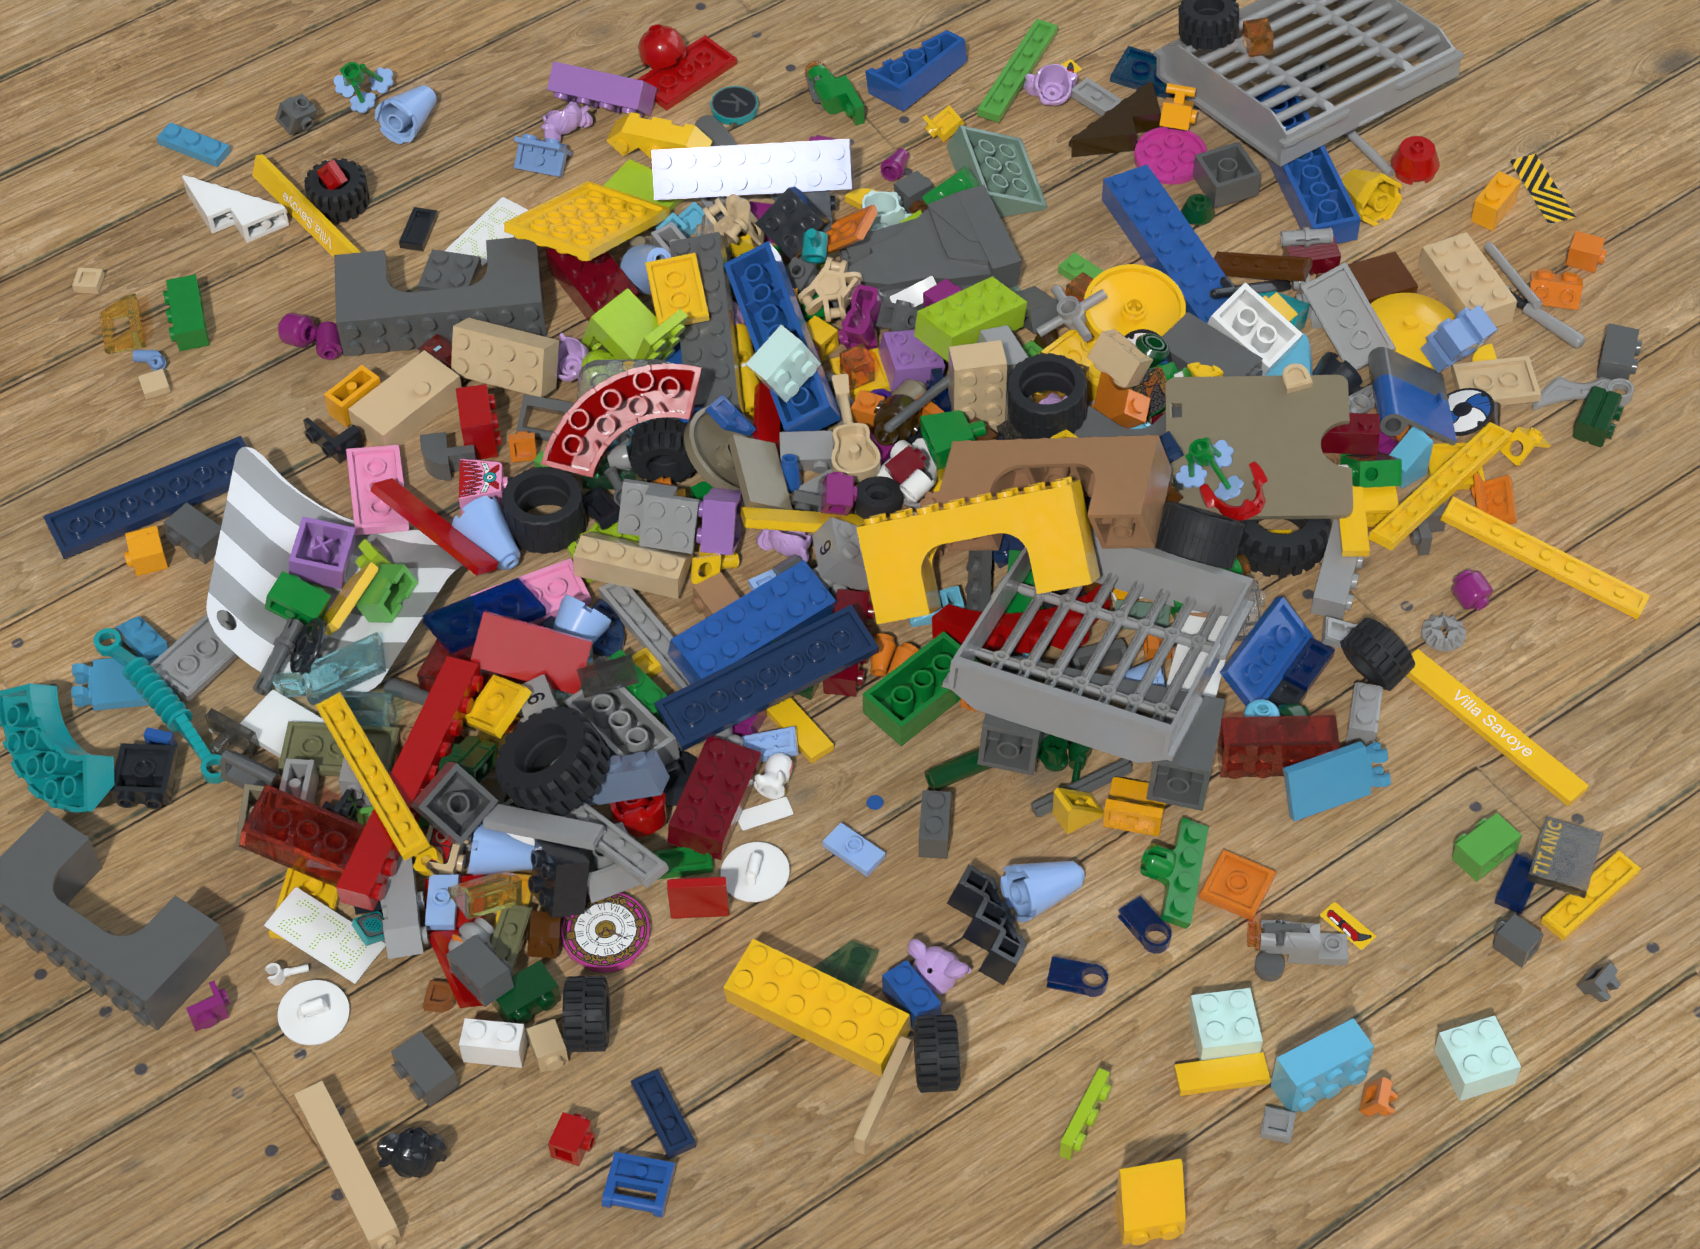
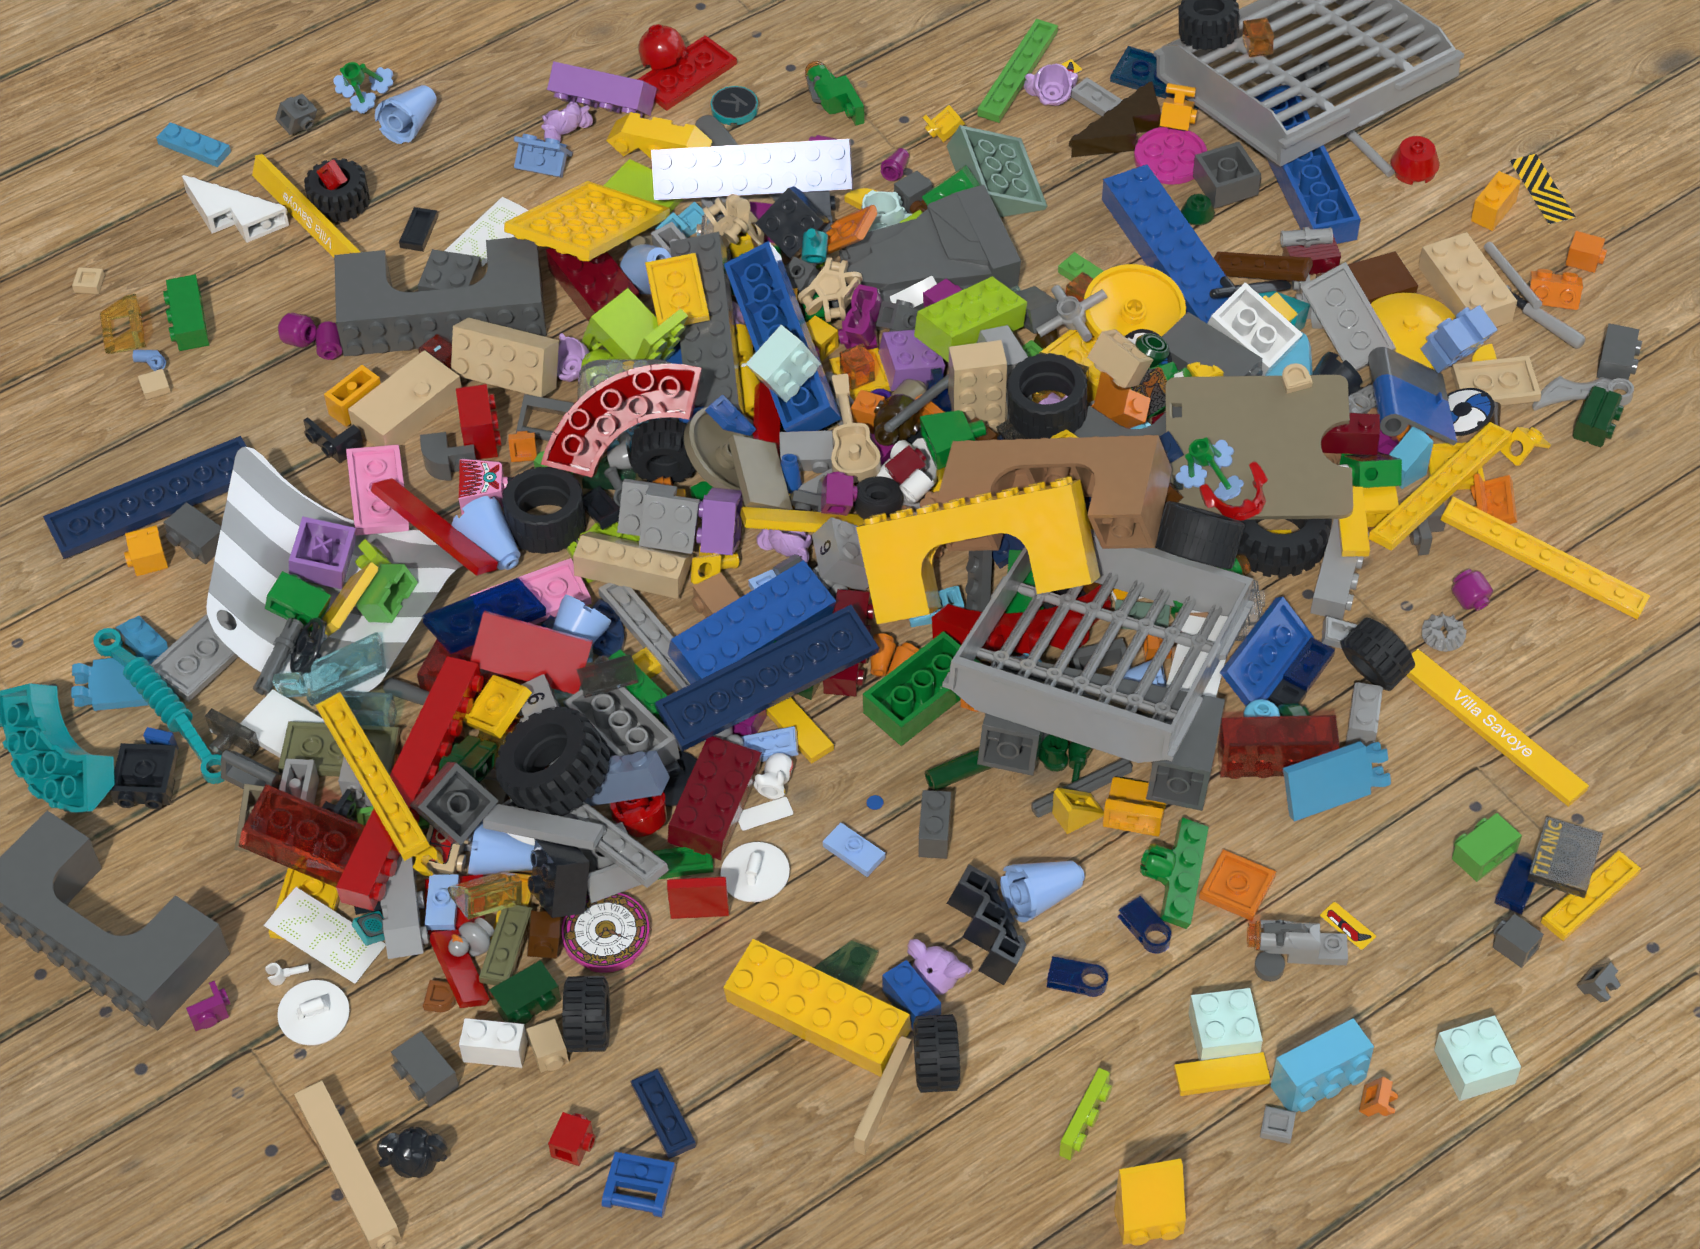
dark grey brick [446,935,514,1007] -> none
blue wedge [865,30,967,111] -> none
yellow cone [1342,169,1402,227] -> none

